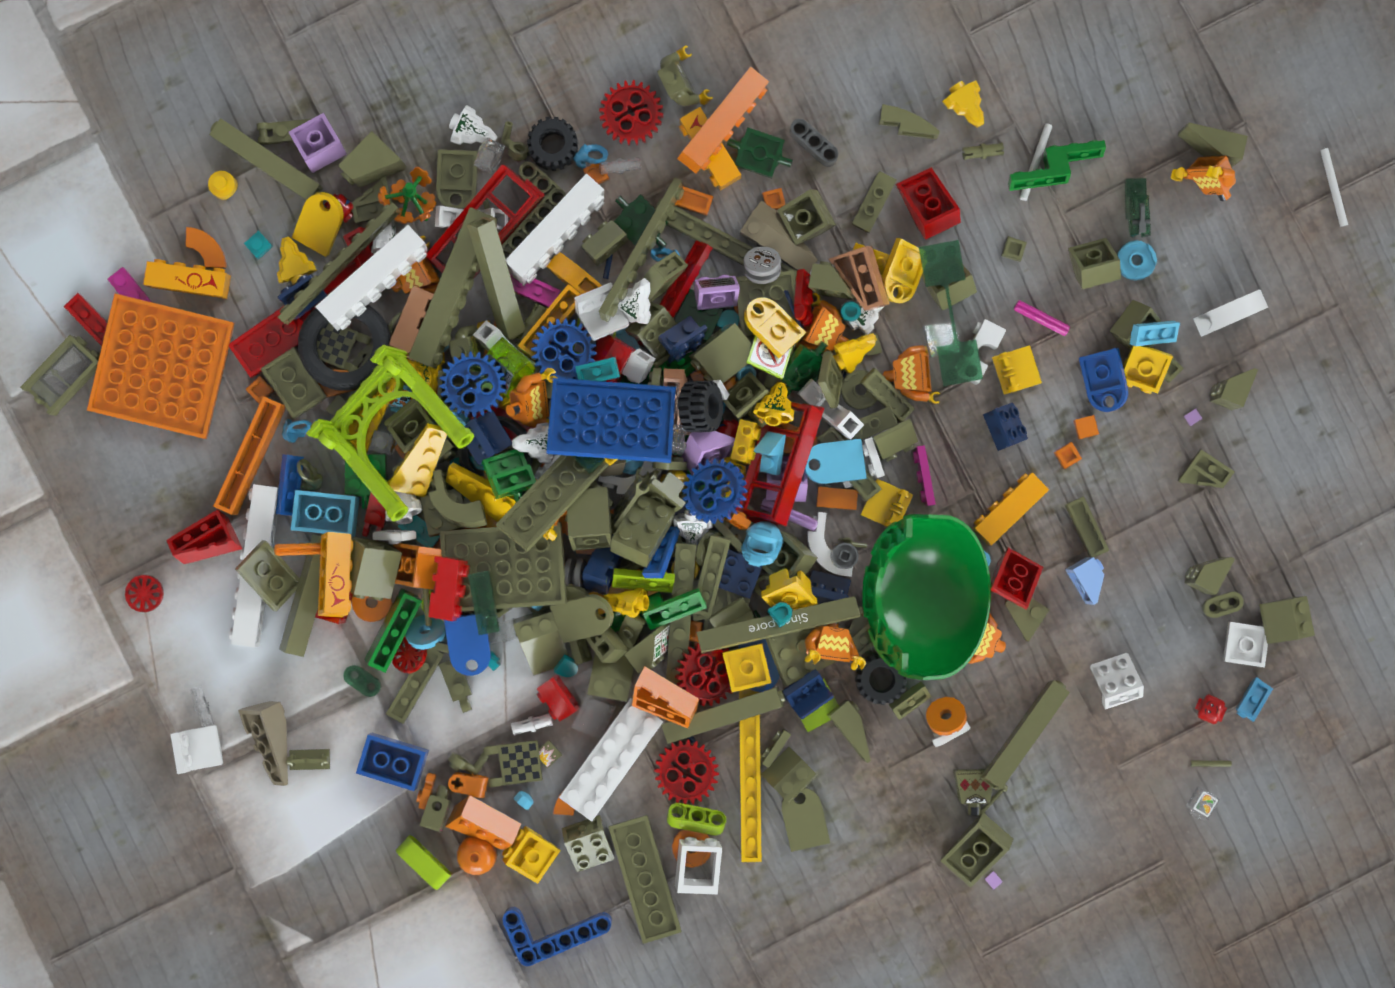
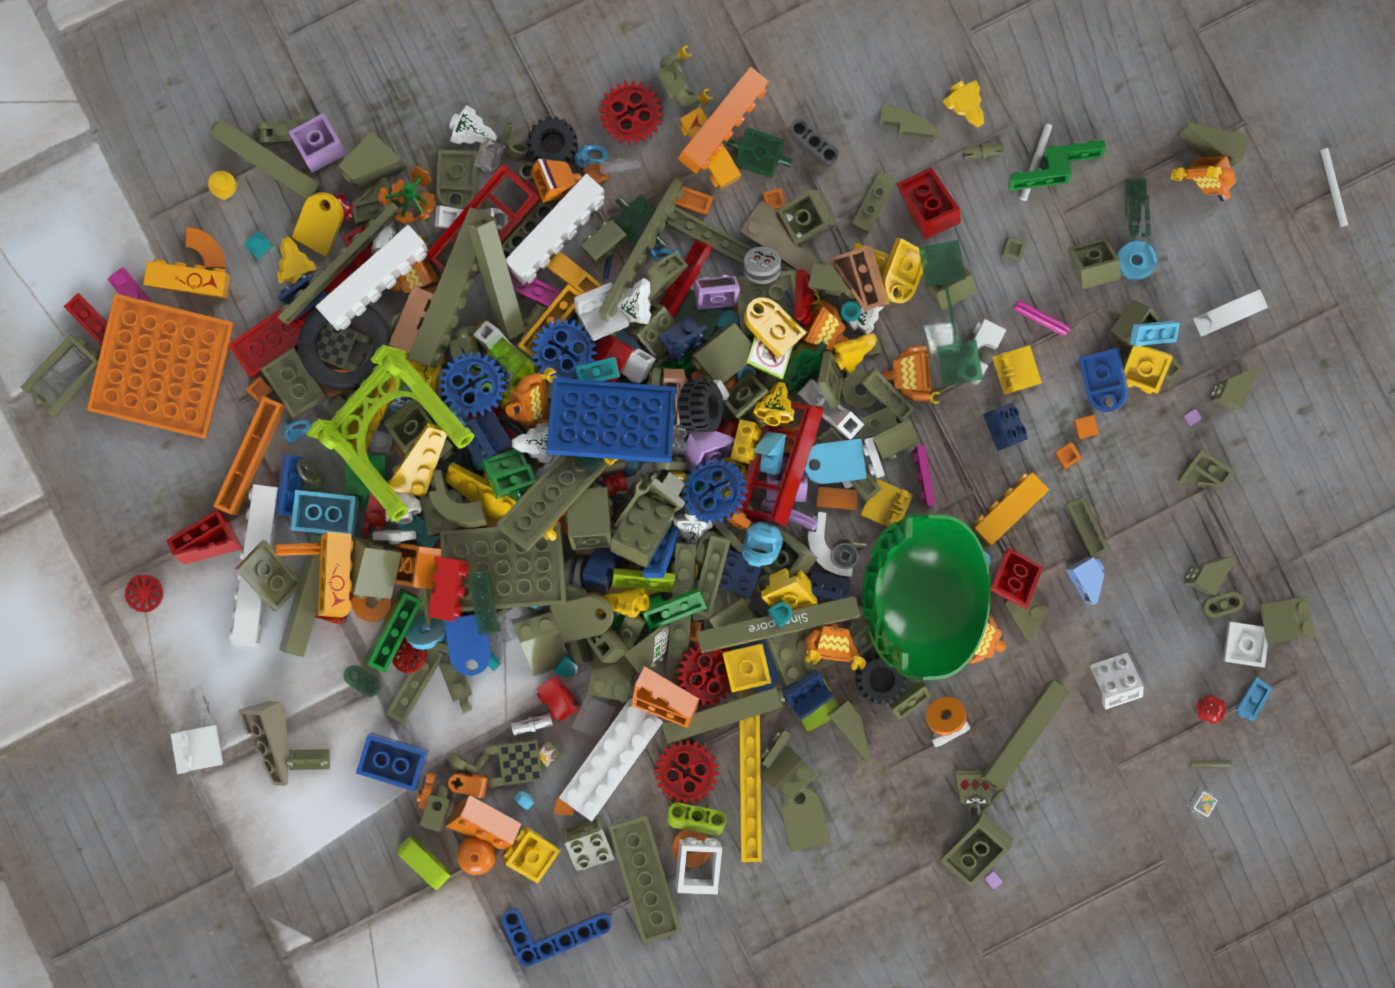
none -> orange torso [531,159,582,202]
none -> red wheel [603,471,629,496]

